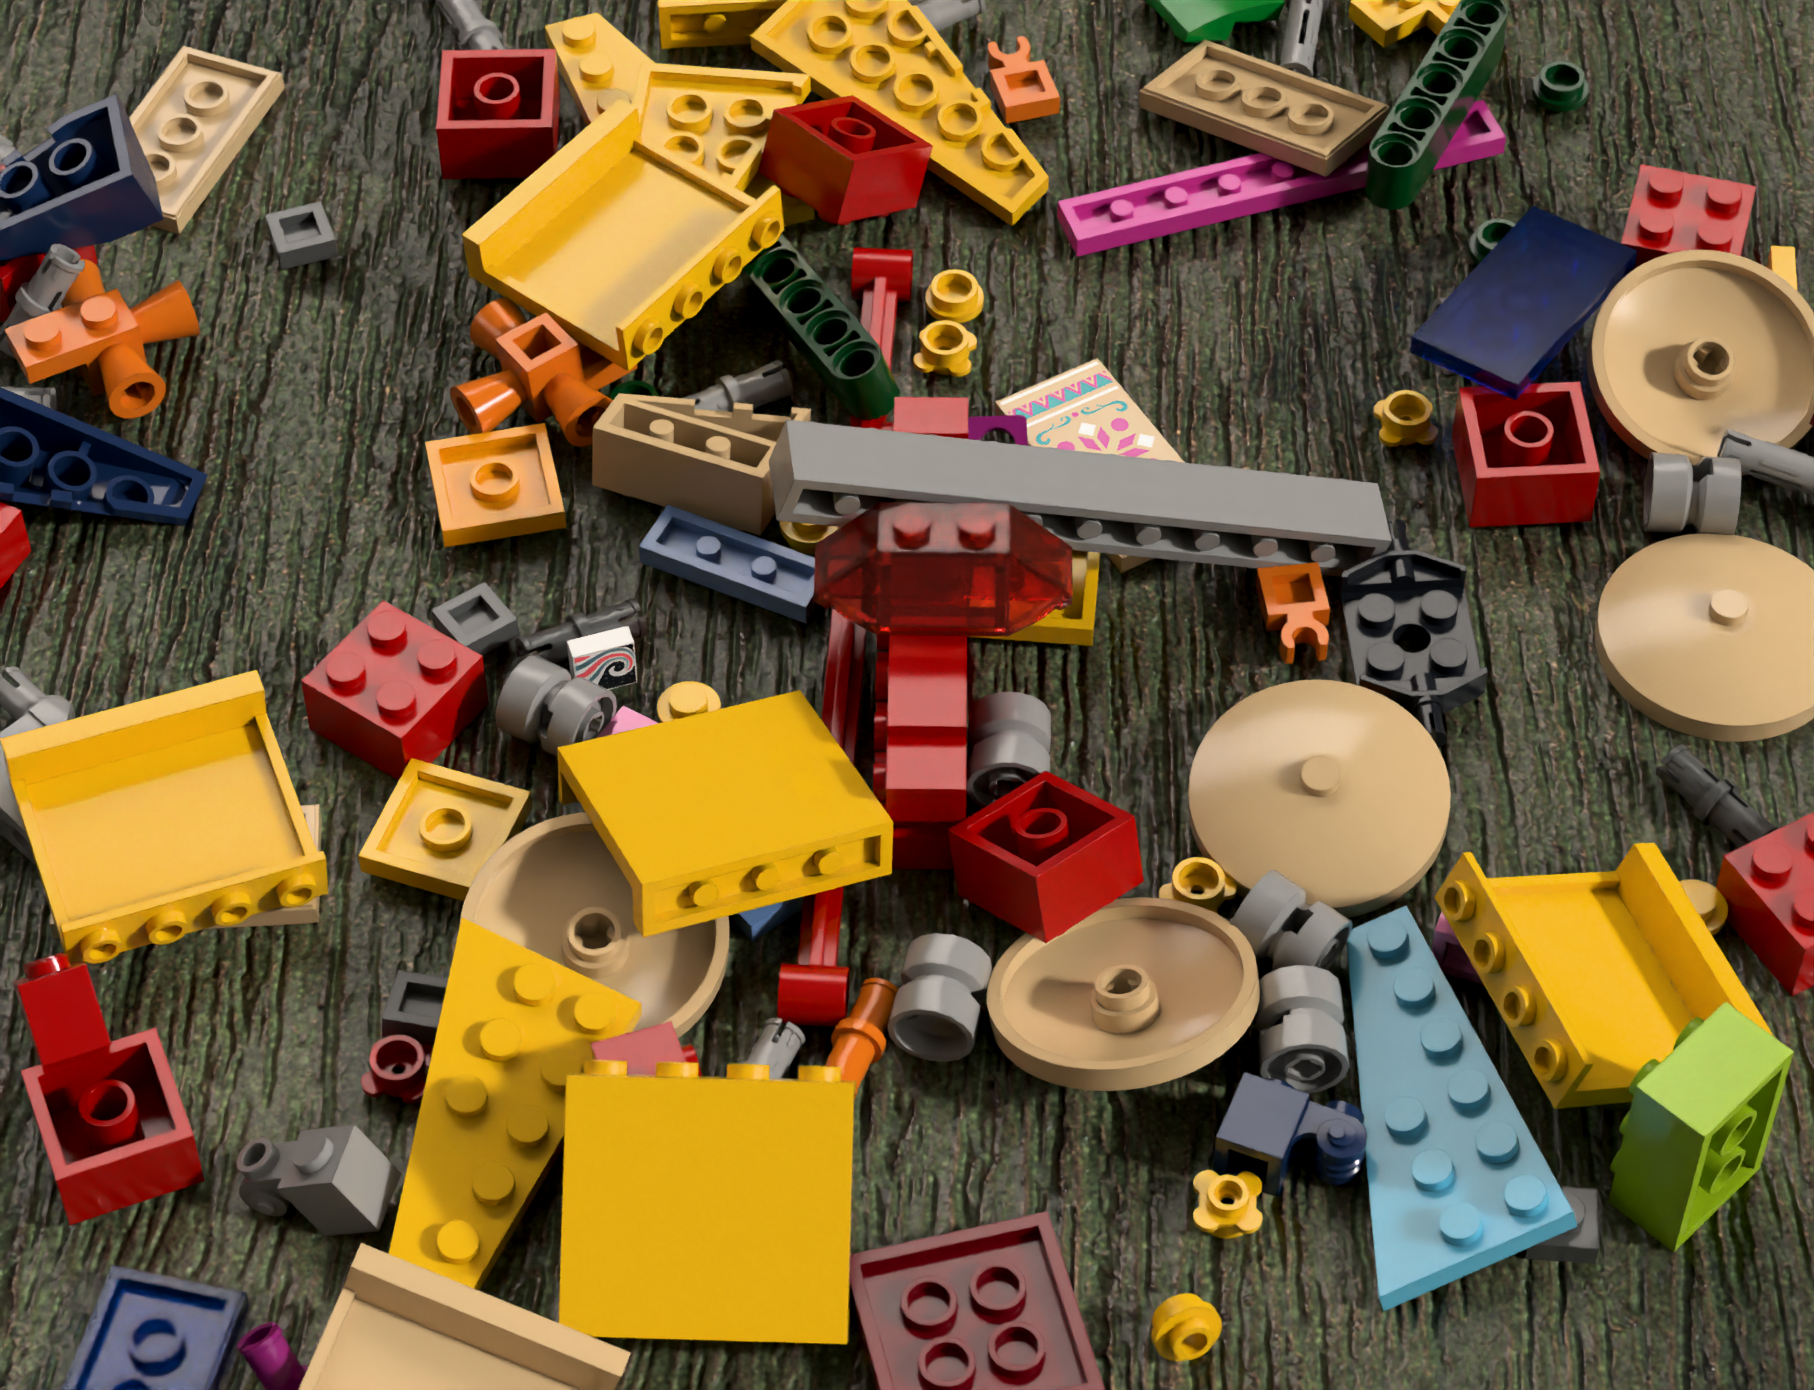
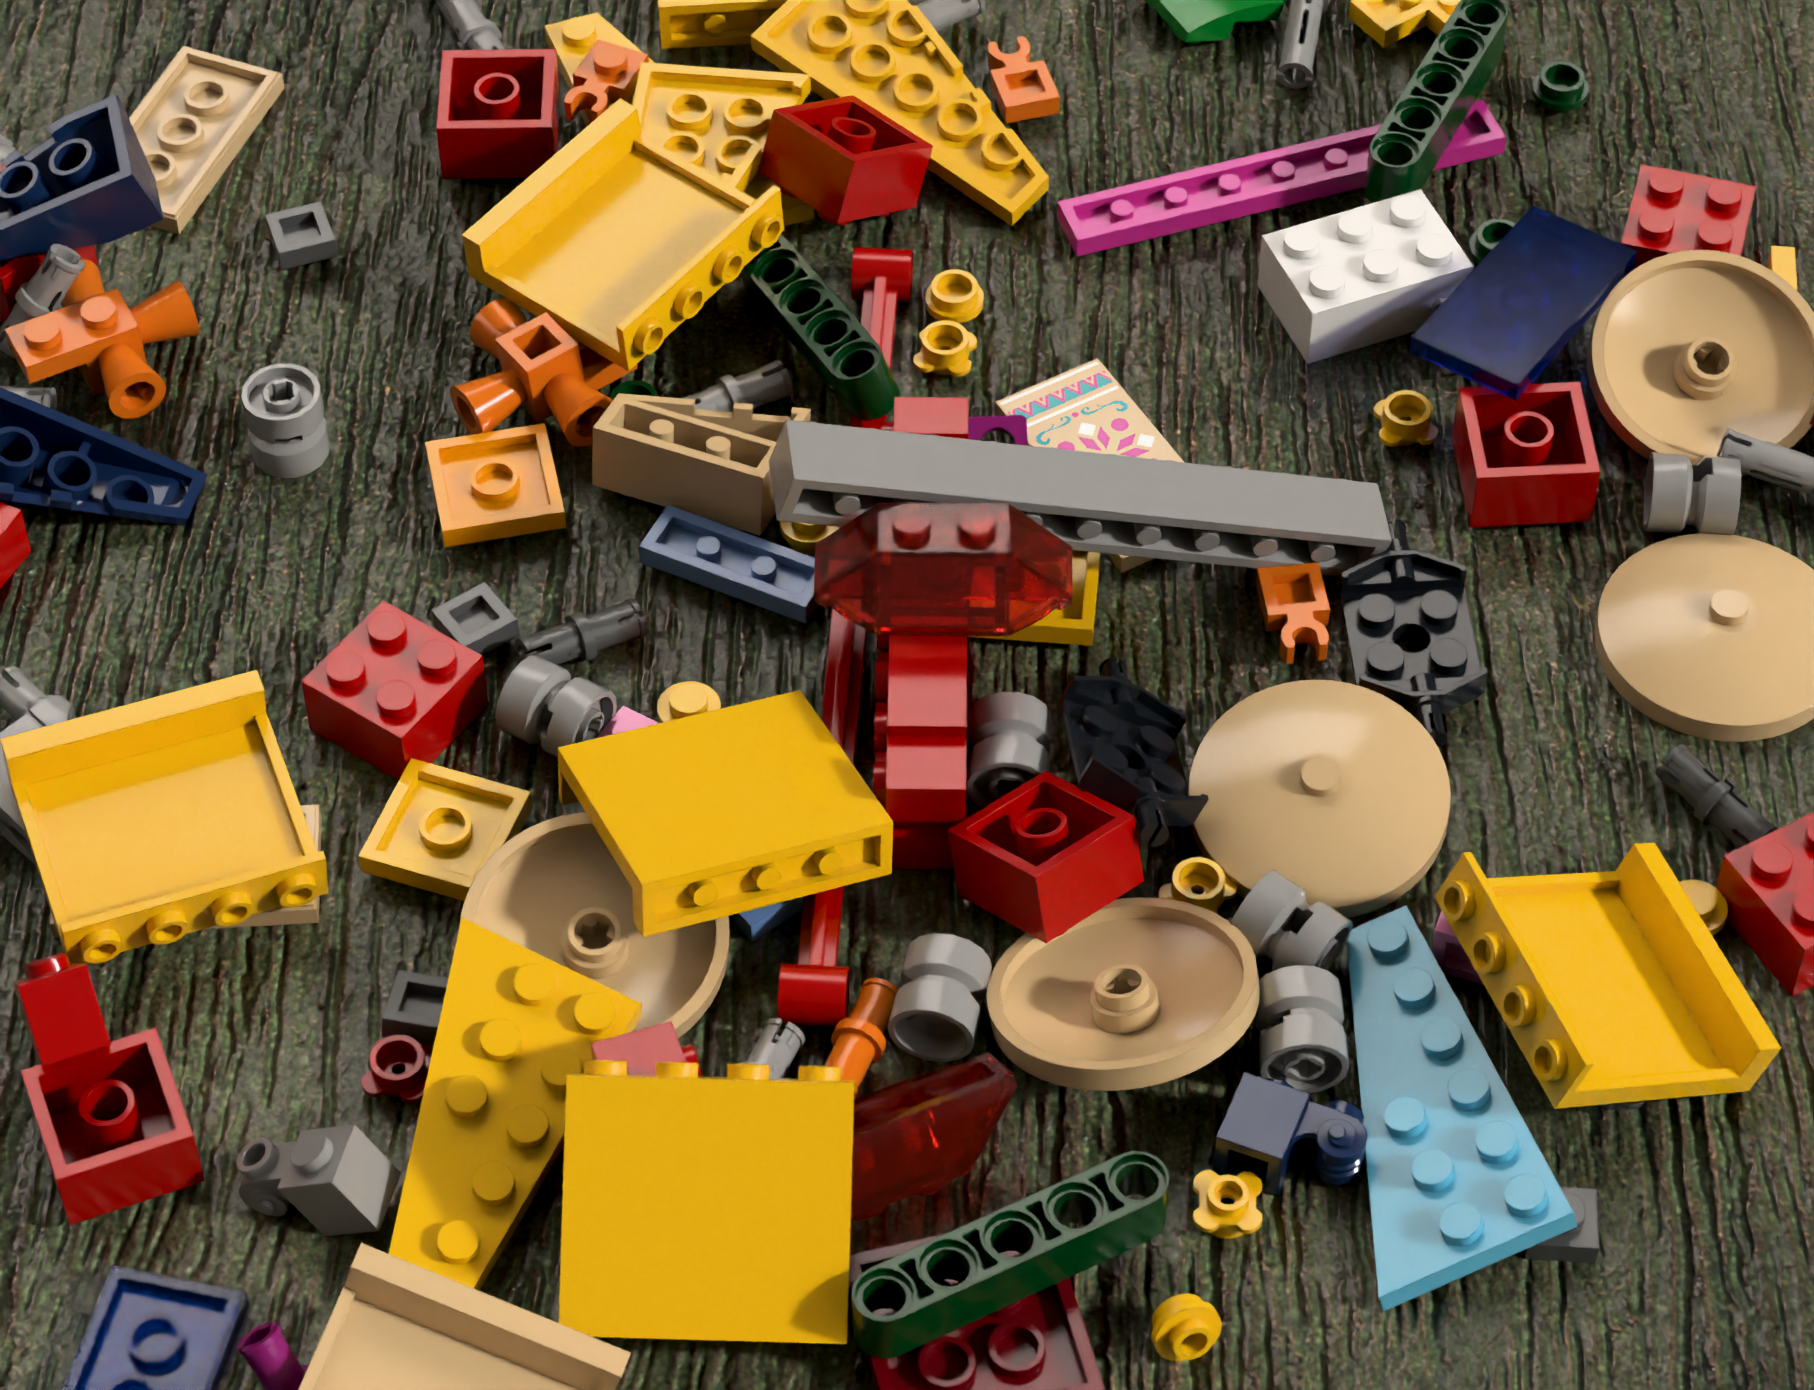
white tile [567,626,638,690] -> none
tan tile [1139,40,1391,177] -> none
lime brick [1608,1001,1794,1252] -> none
none -> light grey wheel [241,363,330,478]
none -> orange plate [564,39,649,122]
none -> clear red wedge [851,1052,1017,1221]
none -> dark green beam [852,1151,1169,1359]
none -> black plate [1059,657,1209,847]
none -> white brick [1257,189,1474,364]

